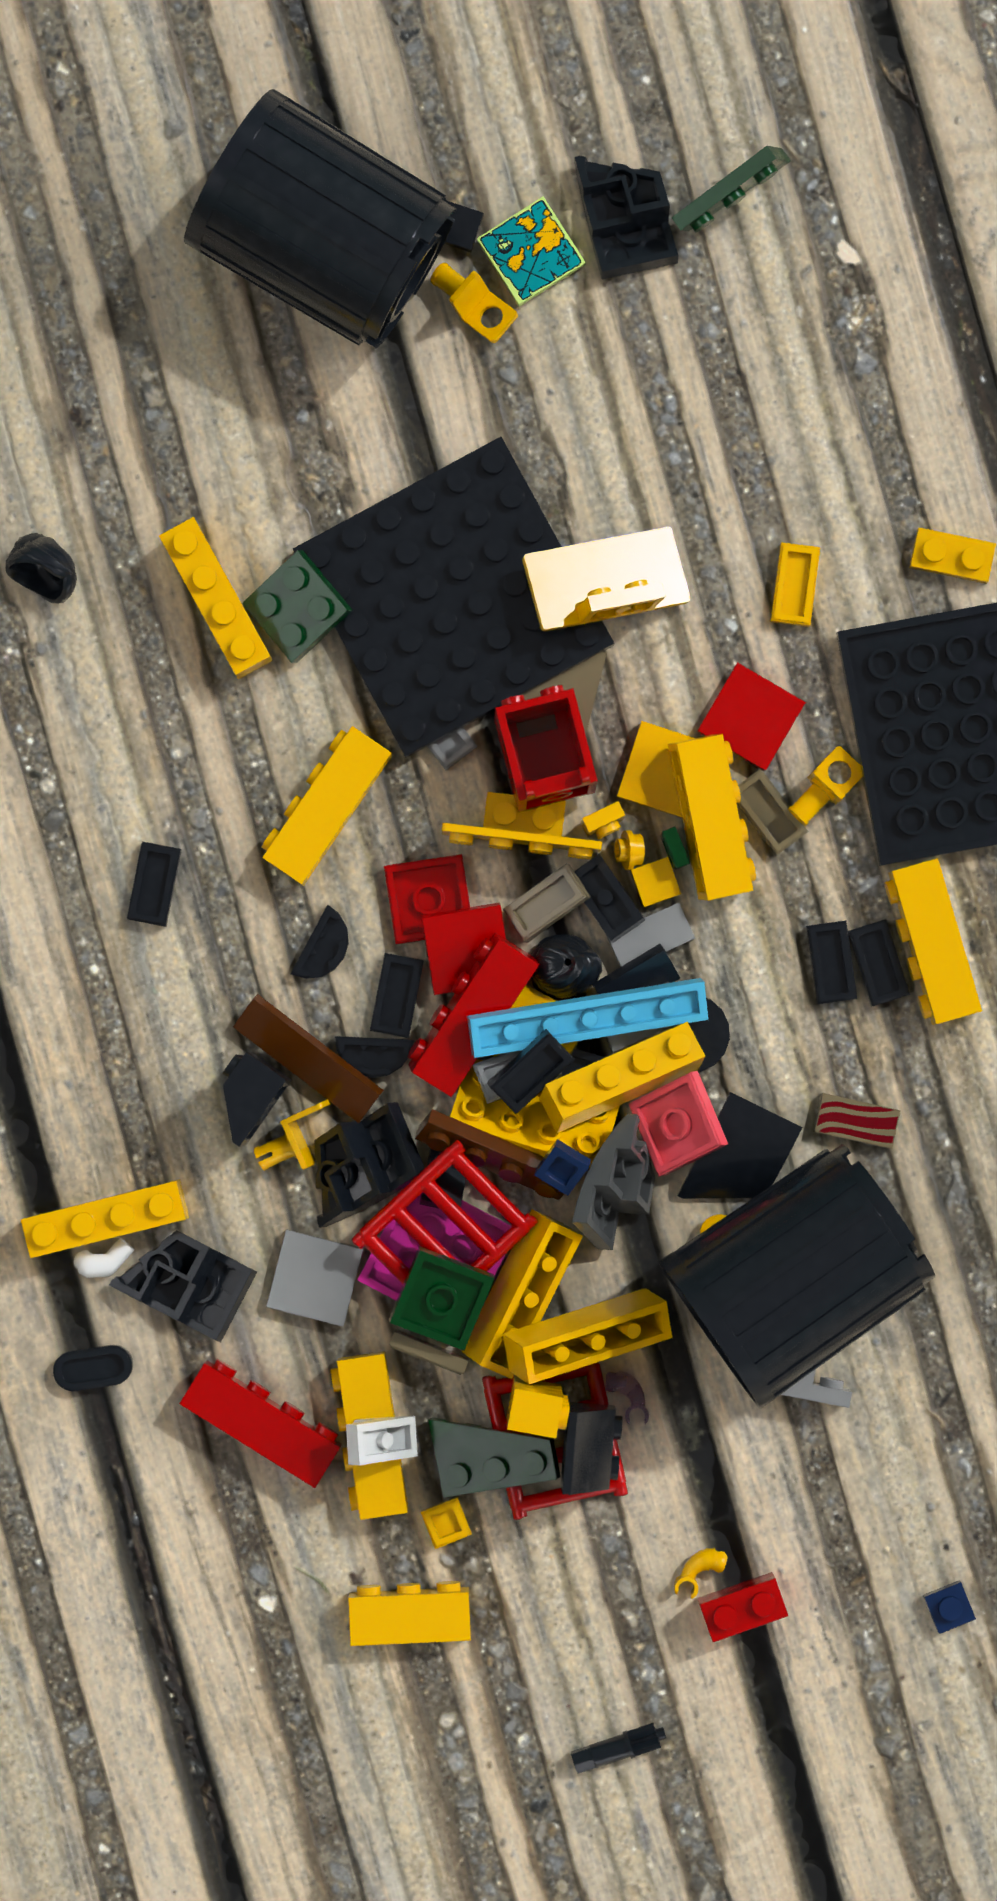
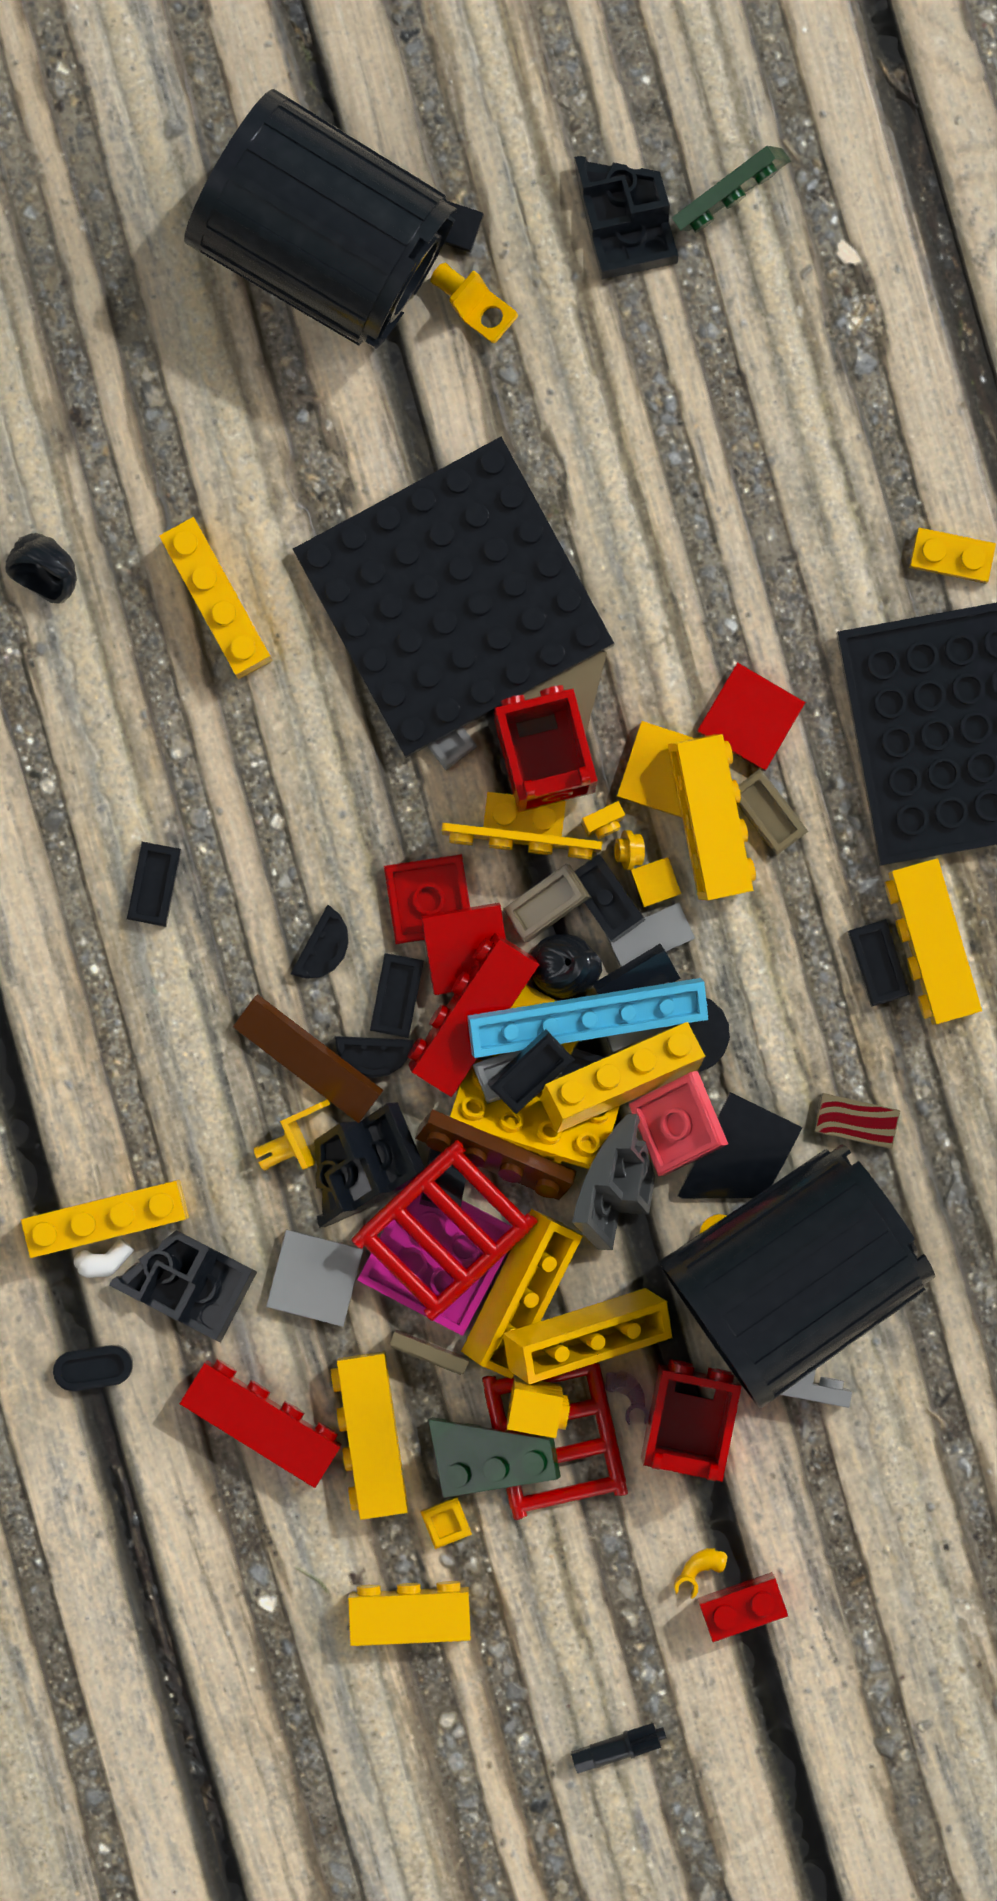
black slope [222,1052,292,1147] -> none
dark green plate [242,550,352,663] -> none
yellow brick [261,726,393,886] -> none
white slope [346,1416,418,1465] -> none
dark green plate [389,1246,494,1351] -> none
tile [477,196,586,307] -> none
bracket [522,527,690,632] -> none
dark blue plate [534,1139,591,1196] -> none
black slope [561,1402,623,1495] -> none
dark green tile [660,826,690,870] -> none
yellow tile [770,542,820,627] -> none
yellow bracket [788,746,863,826] -> none
black tile [806,920,857,1004] -> none
dark blue plate [923,1580,976,1634] -> none
none -> red container [640,1359,742,1482]

